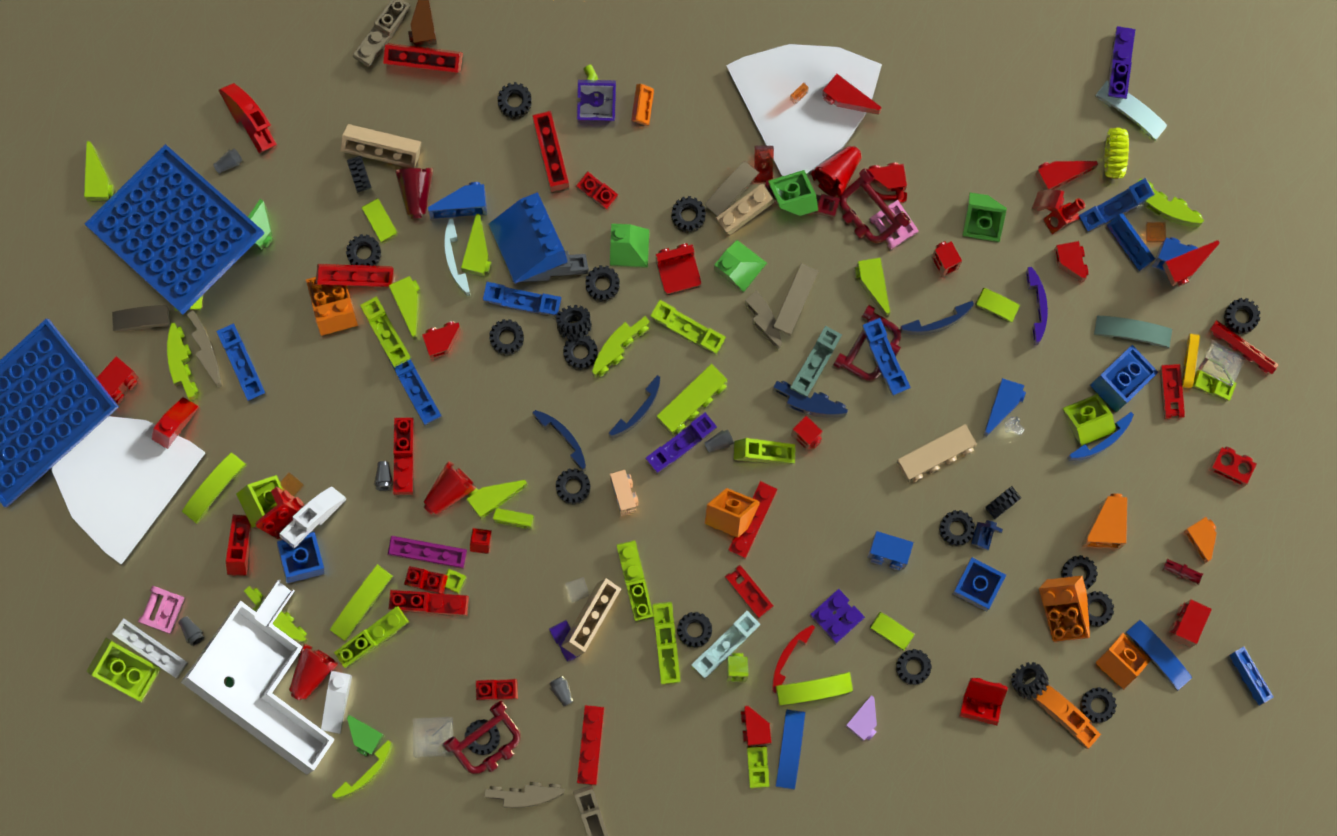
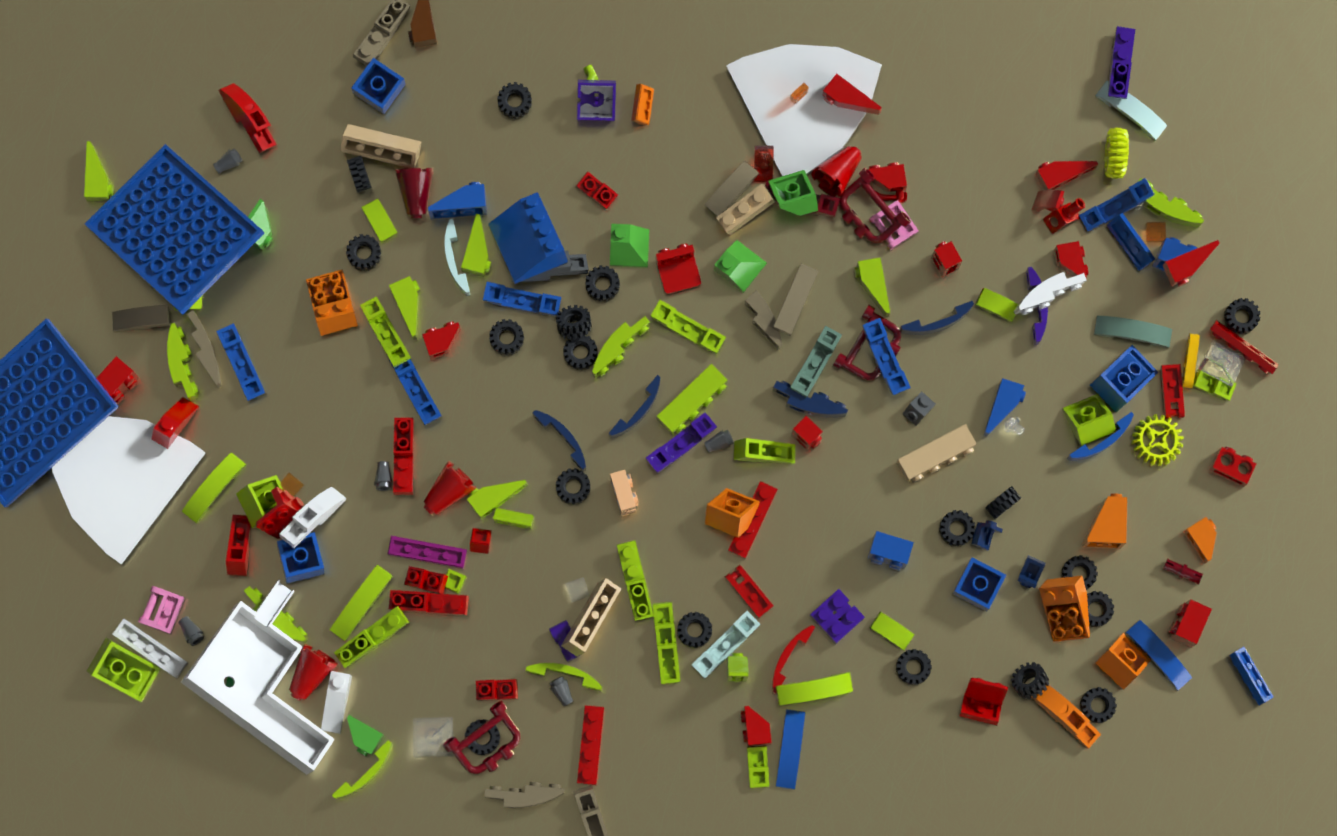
red plate [316,264,394,287] -> none
red brick [383,43,463,73] -> none
red brick [532,111,569,192] -> none
black tyre [671,196,706,233] -> none
lavender slope [845,696,877,741] -> none
bright green slope [962,192,1007,242] -> none
none -> blue brick [351,58,406,114]
none -> lime slope [526,663,602,692]
none -> dark grey bracket [903,391,936,426]
none -> white slope [1014,272,1087,315]
none -> dark blue bracket [1018,555,1046,588]
none -> neon yellow gear [1131,414,1184,466]

